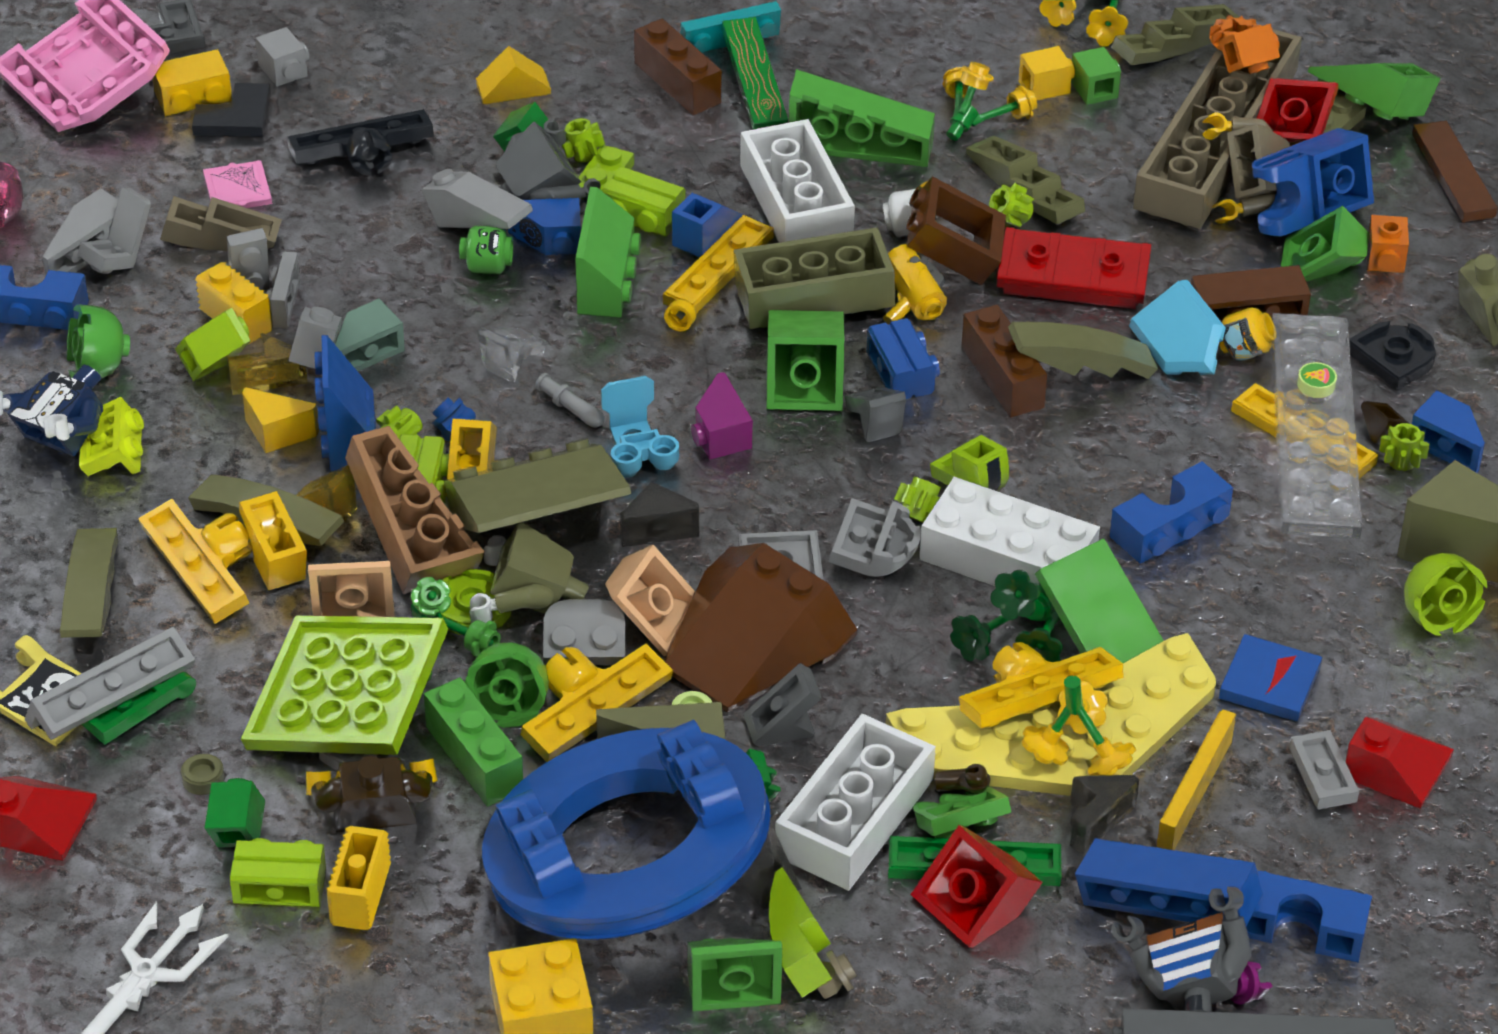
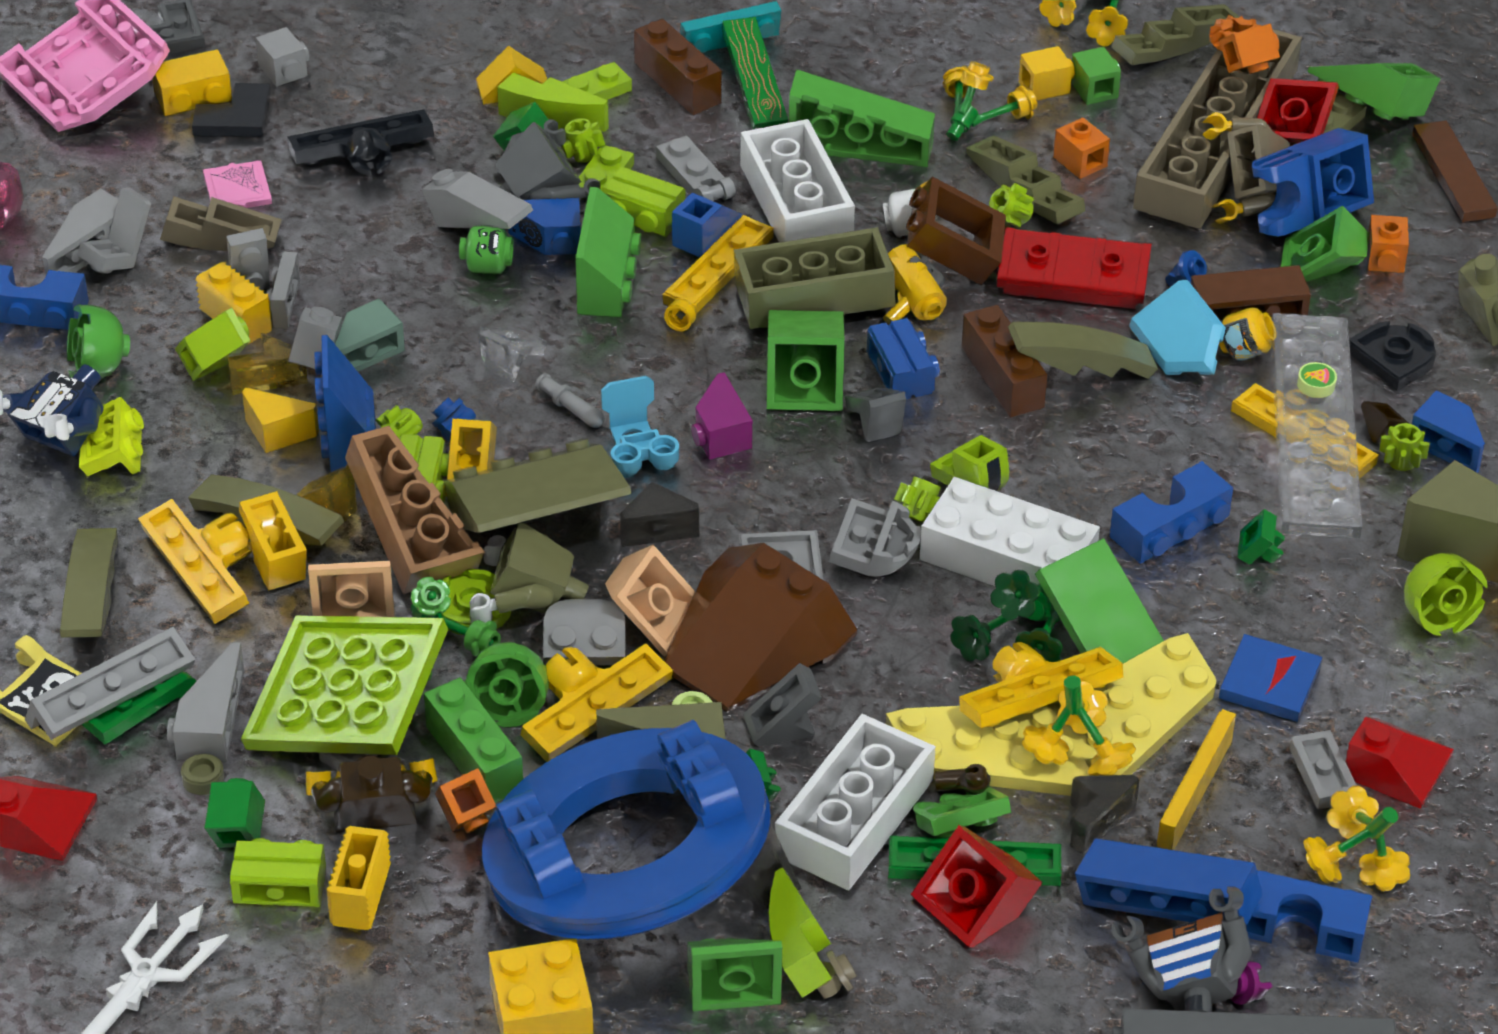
none -> light grey slope [167,642,244,762]
none -> orange brick [435,768,496,833]
none -> lime slope [497,72,609,132]
none -> lime plate [562,62,632,100]
none -> light grey plate [656,135,736,201]
none -> orange brick [1053,117,1110,179]
none -> blue plate [1165,250,1207,287]
none -> green tile [1237,509,1285,565]
none -> yellow plant [1303,785,1411,891]

